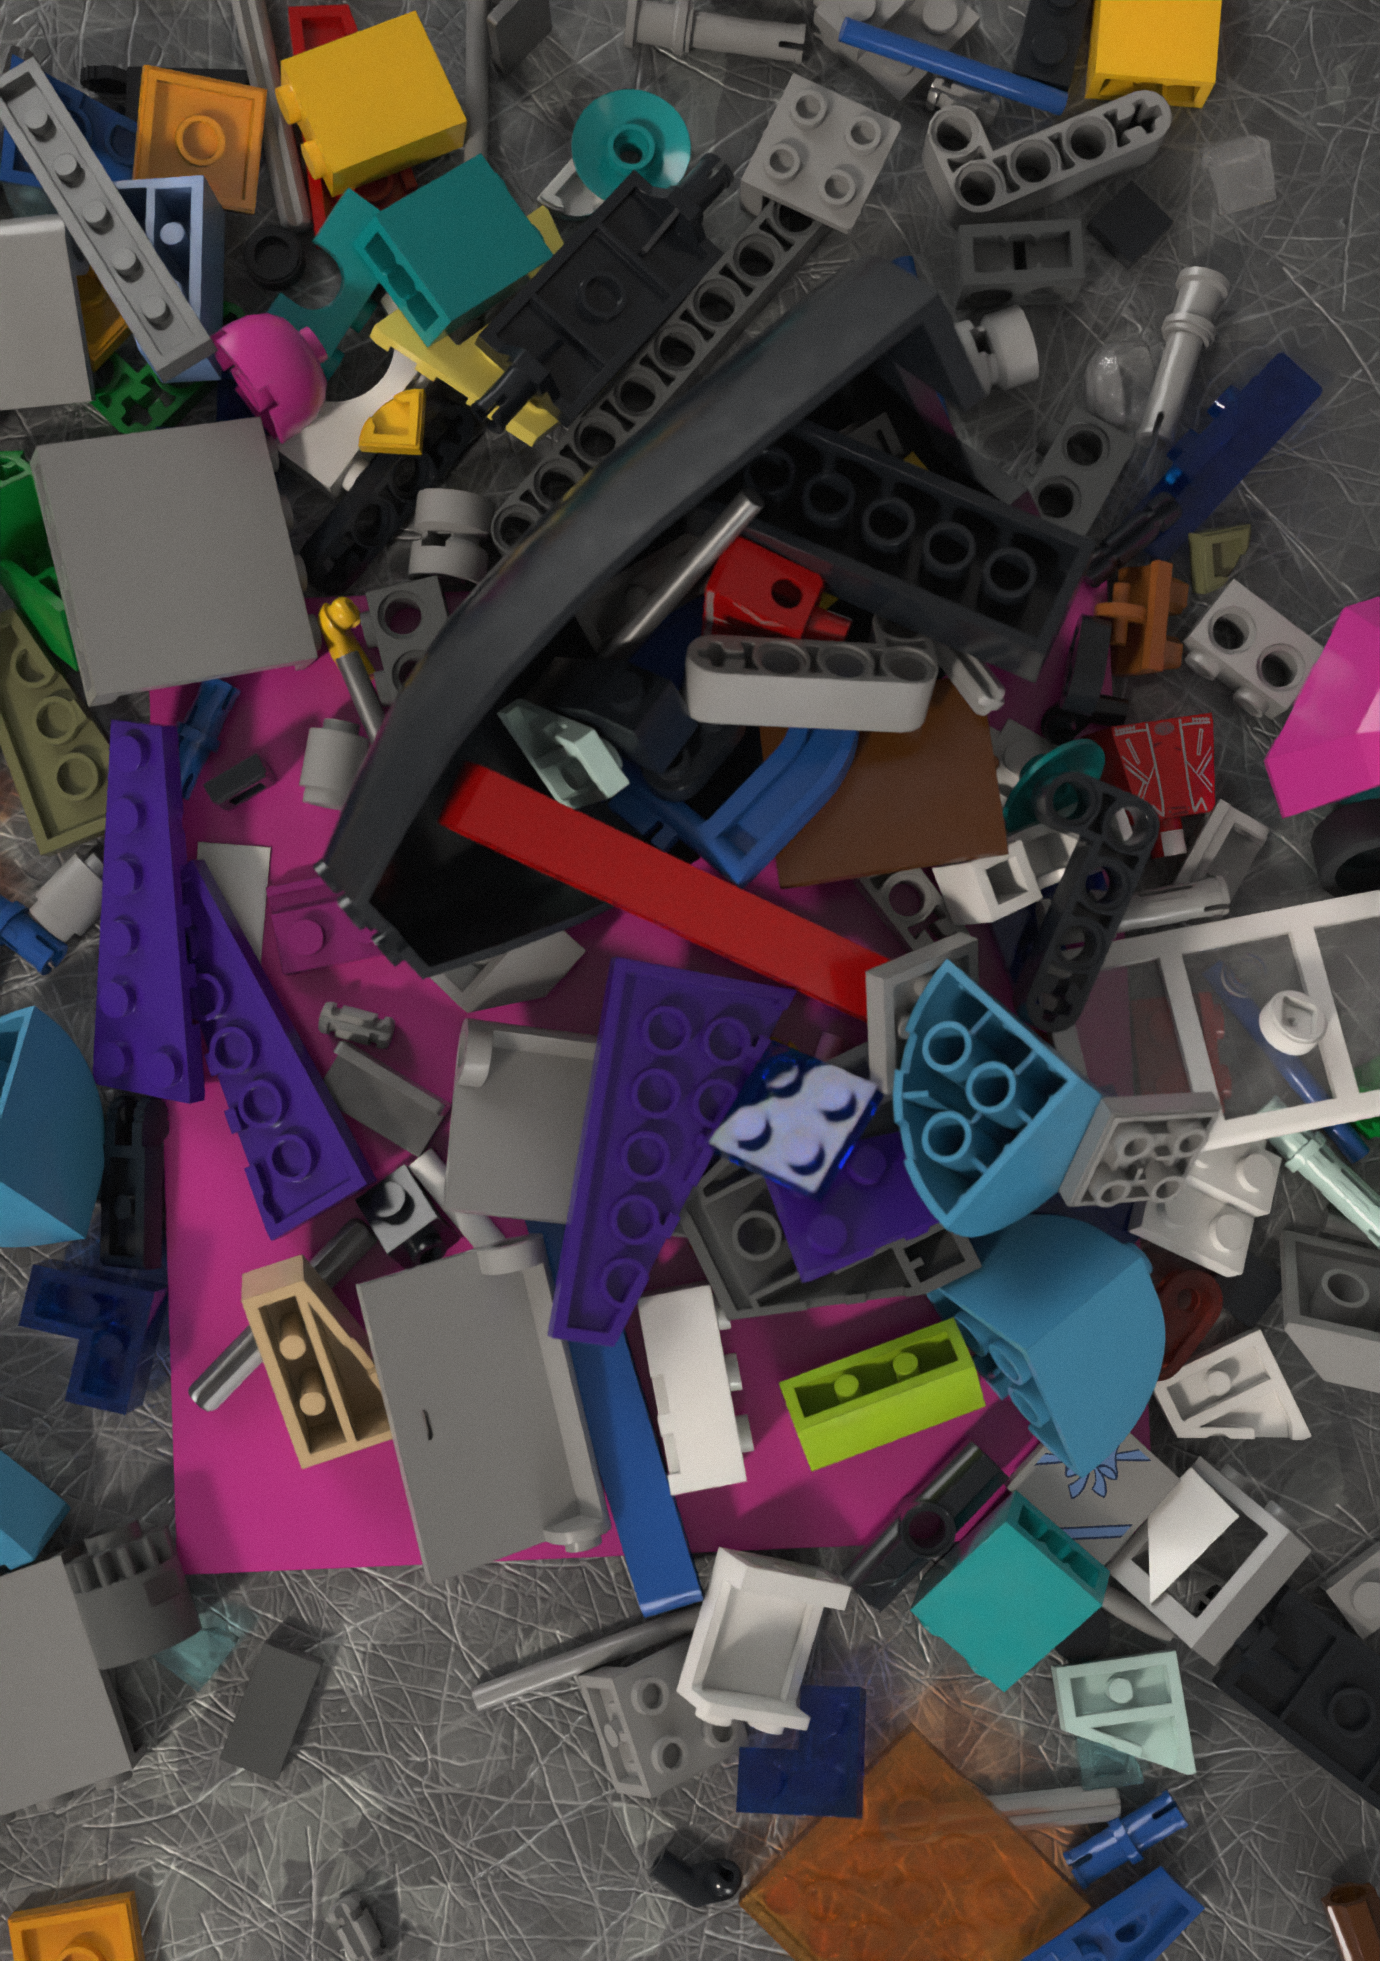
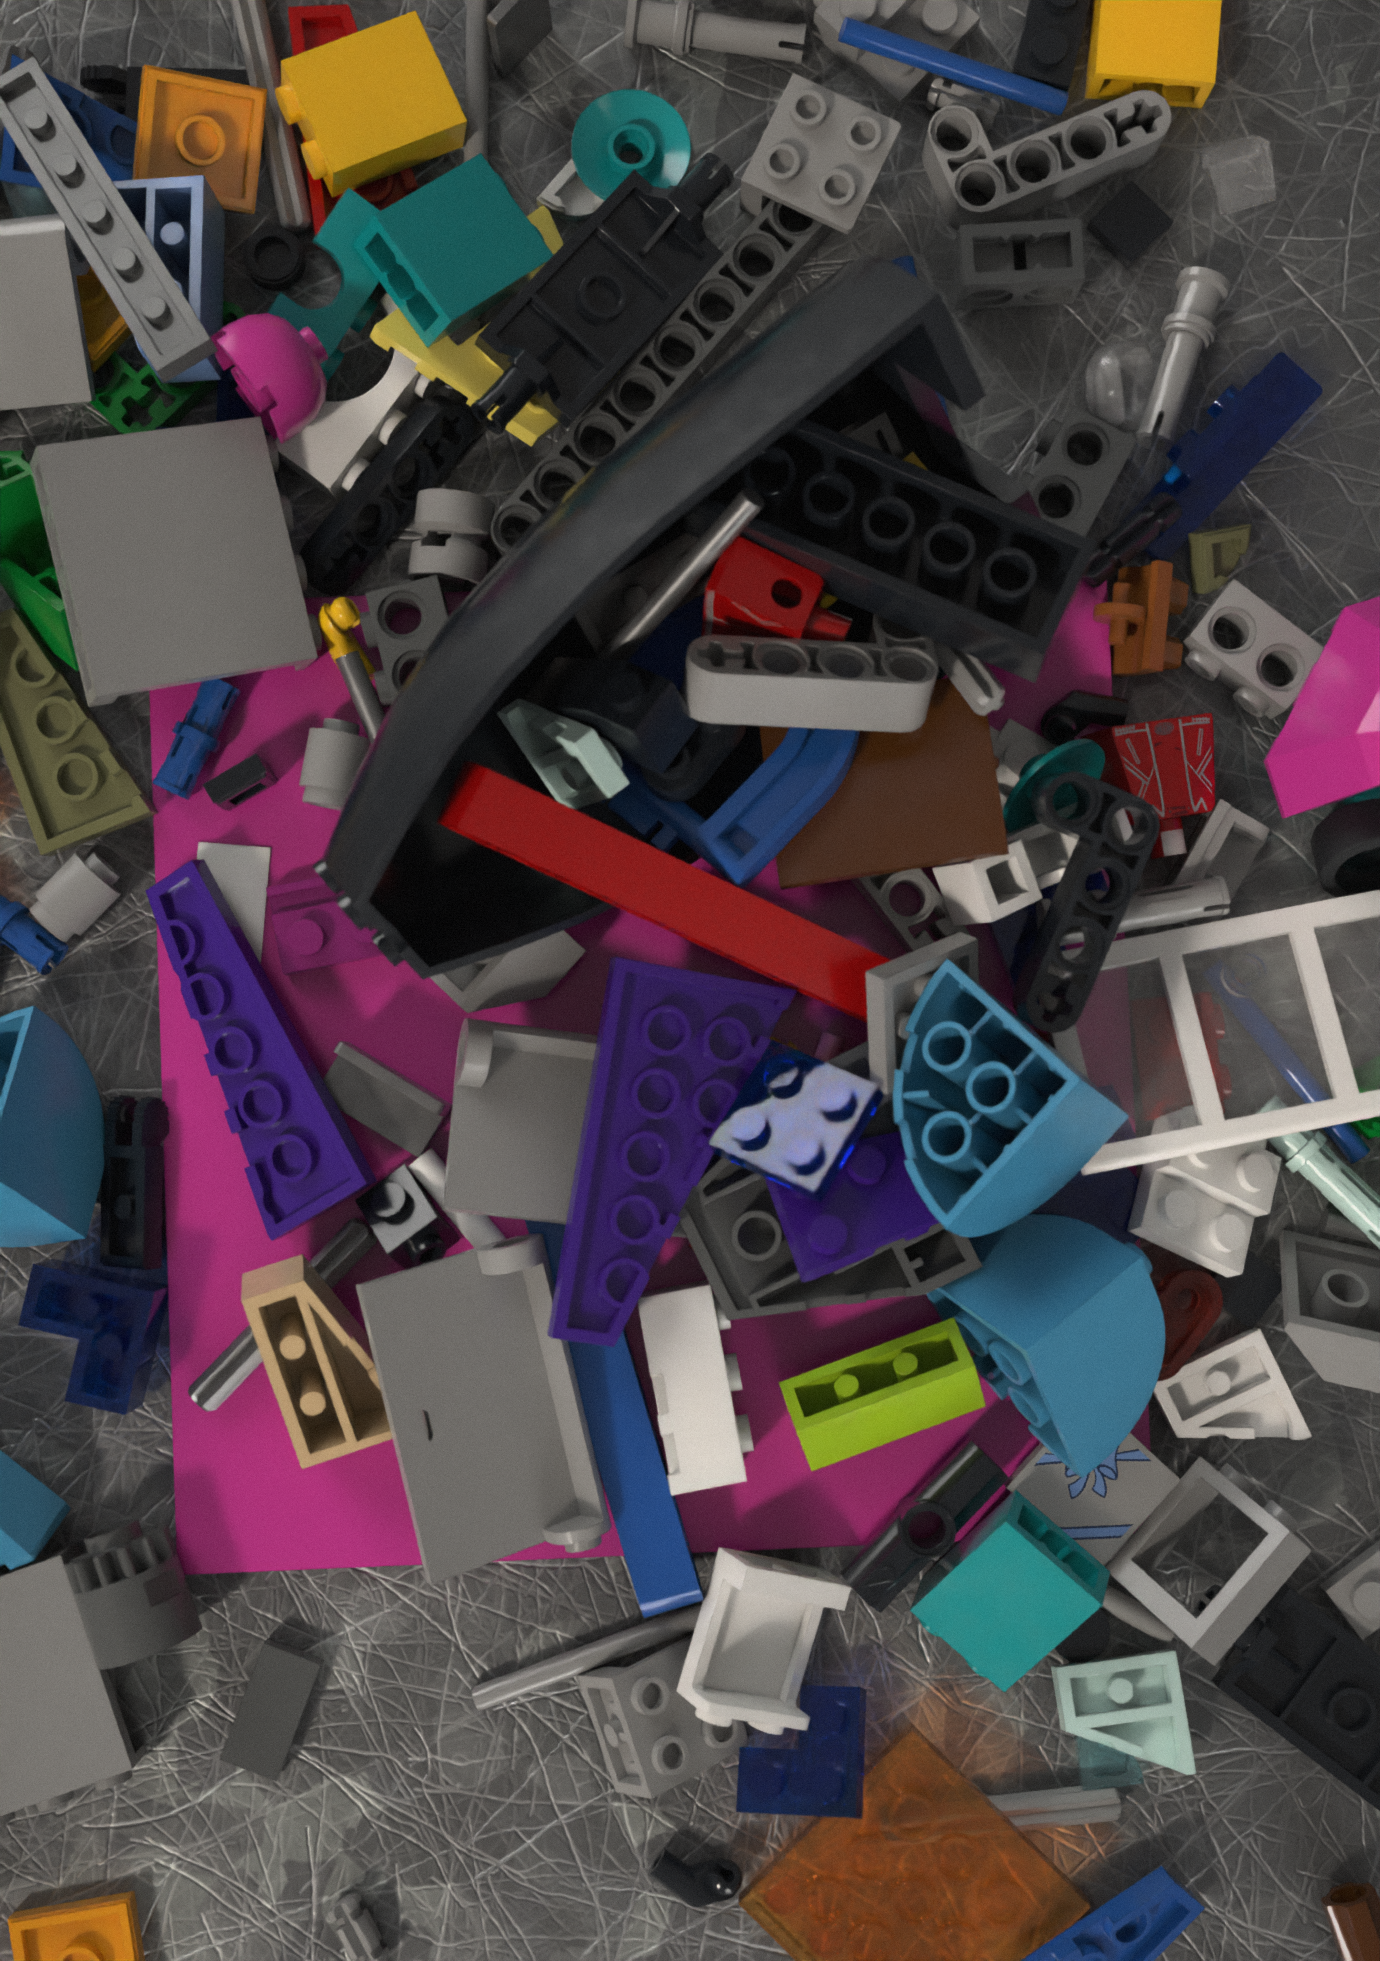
dark purple wing [92,719,205,1104] -> none
clear light blue tile [151,1627,240,1693] -> none
light grey piece [318,1001,395,1049] -> none
yellow tile [358,389,426,455] -> none
light grey wheel [952,304,1039,406] -> none
light grey tile [1058,1091,1222,1207] -> none
black beam [1059,613,1112,717] -> none
blue pin [1063,1789,1189,1890] -> none
white sticker [1148,1467,1240,1605] -> none
white tile [1259,990,1327,1055] -> none

